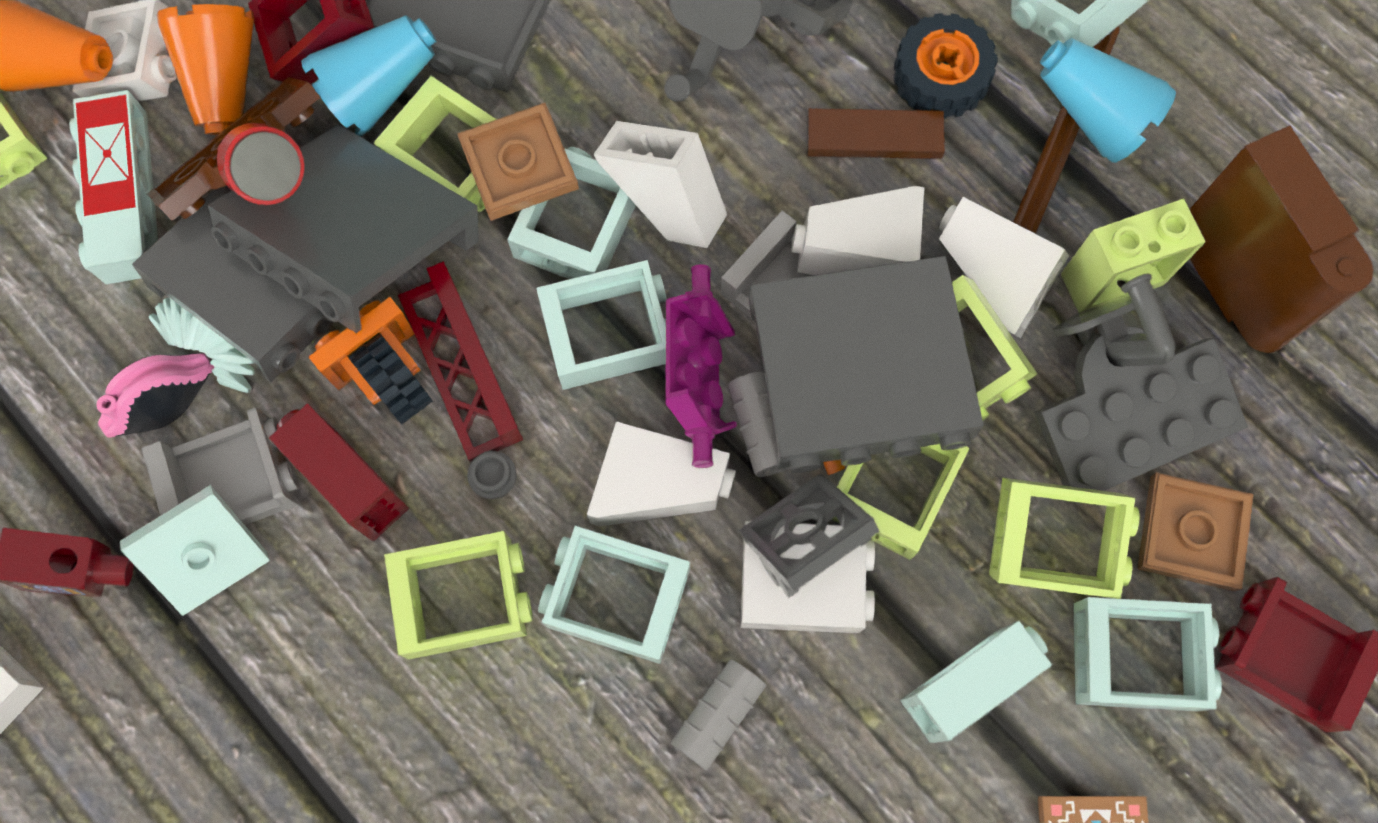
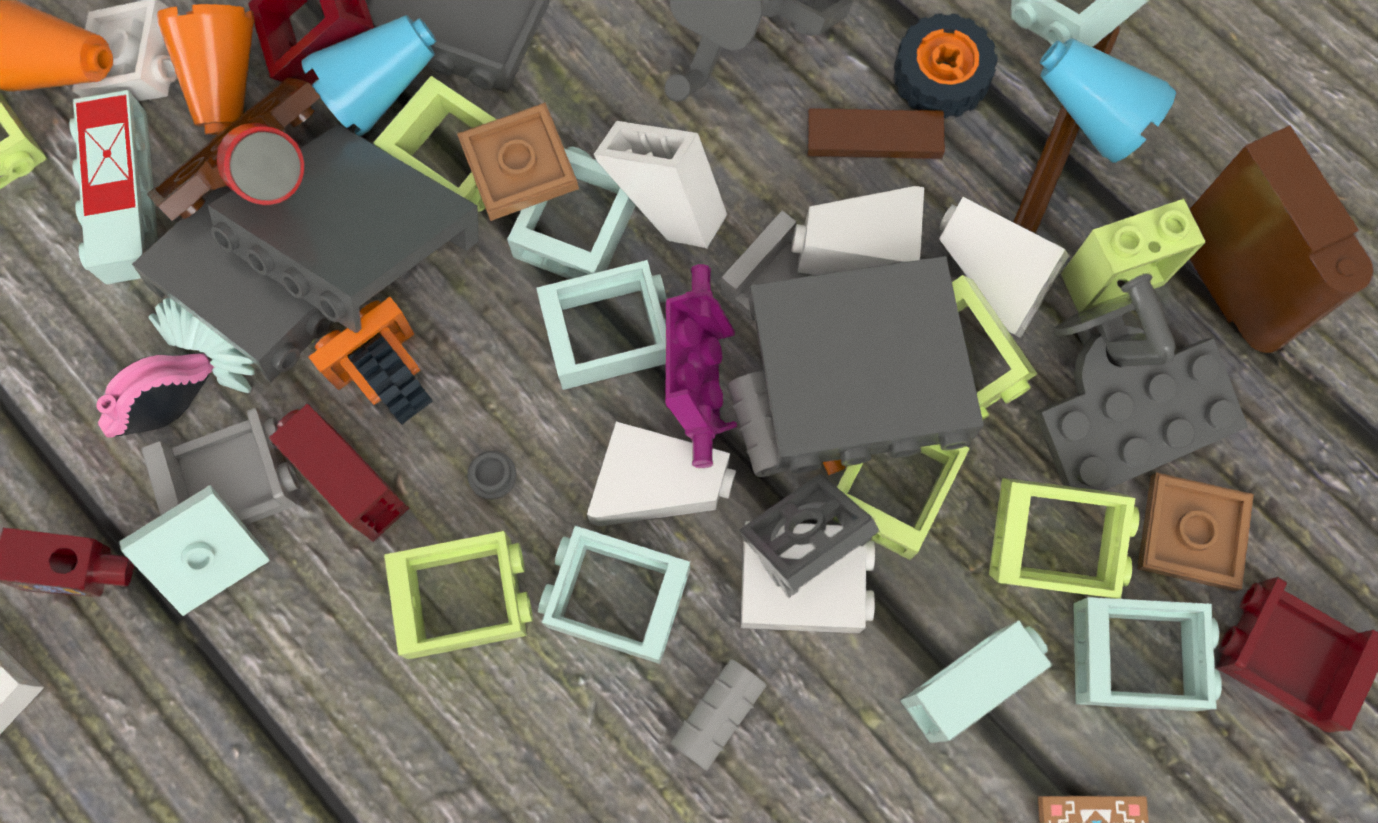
dark red fence [398,261,523,463] -> none

